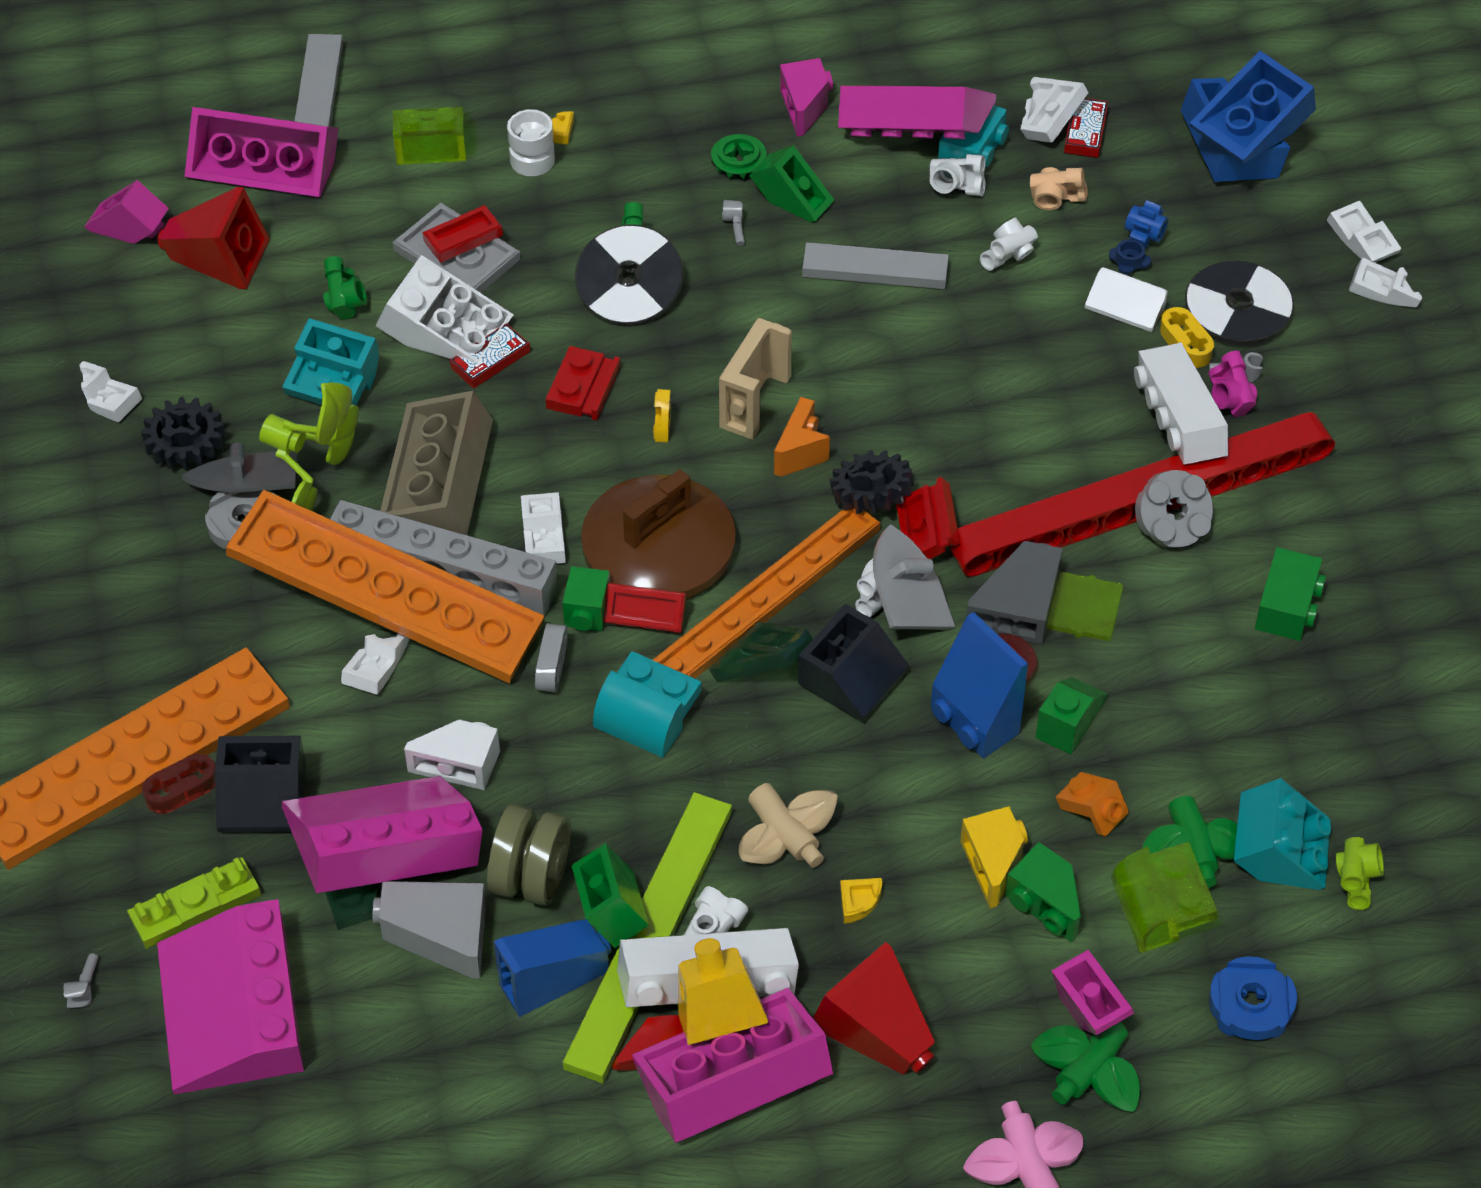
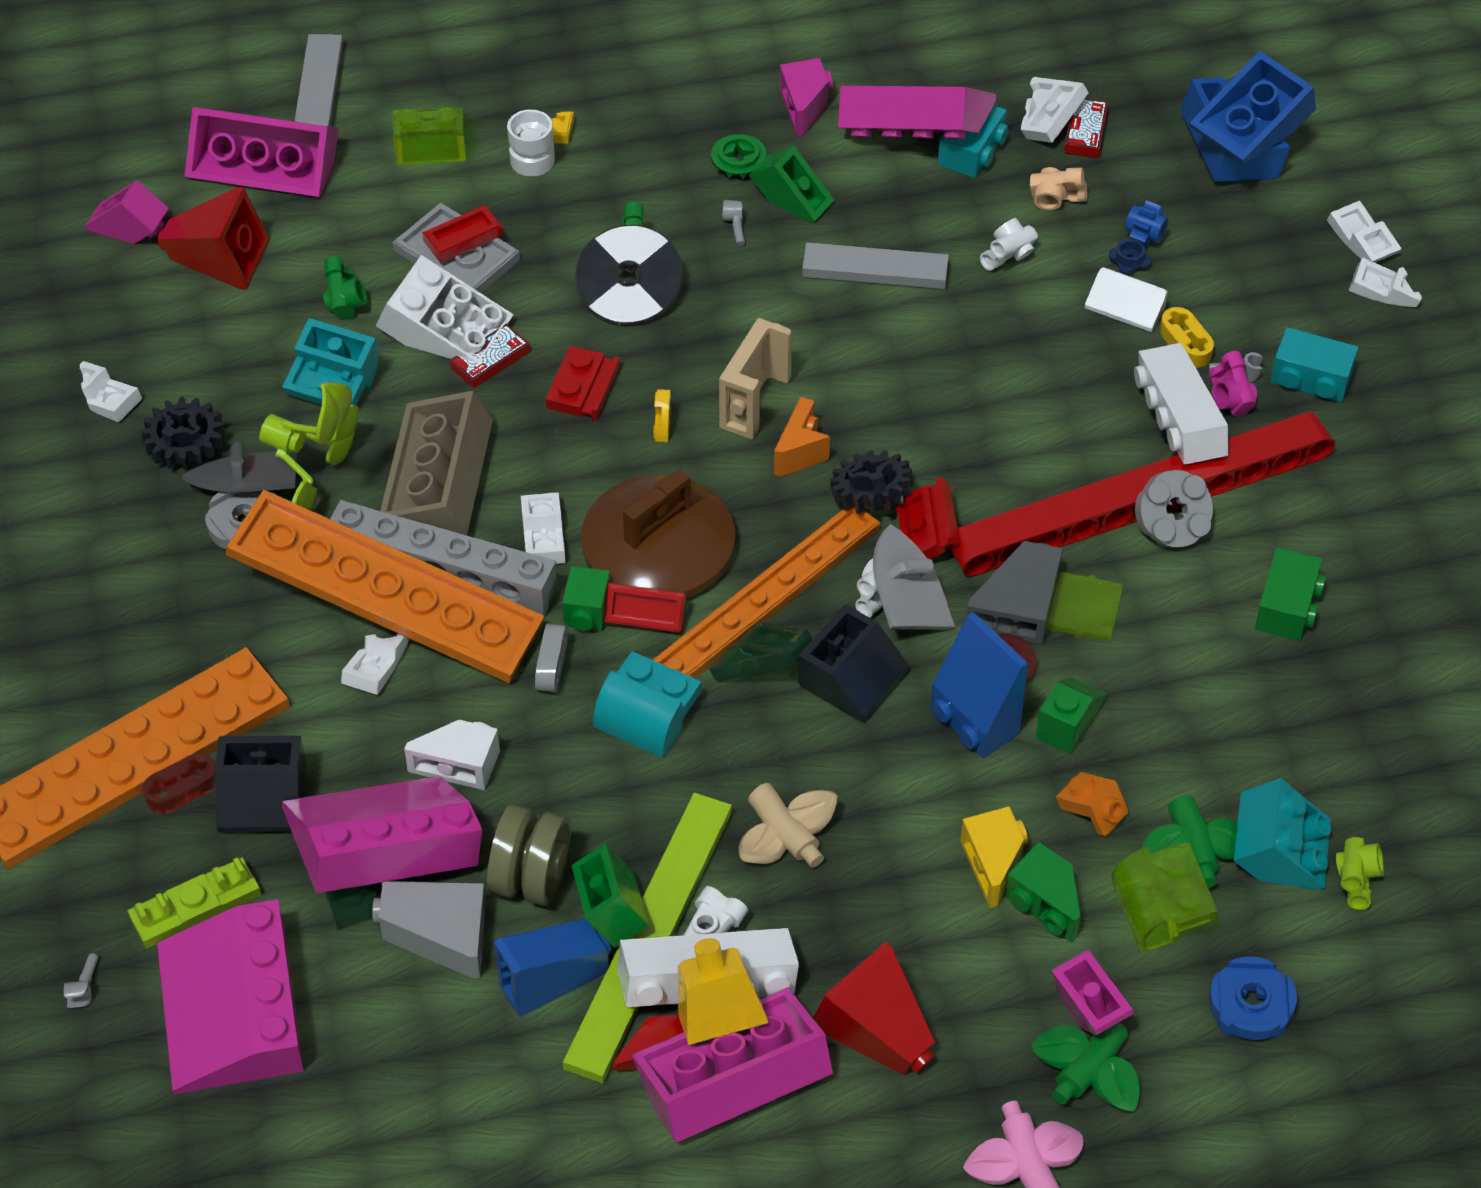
yellow tile [840,878,882,924] -> none
white plate [930,154,986,197] -> none
piece [1184,261,1294,346] -> none
none -> teal brick [1270,327,1358,402]

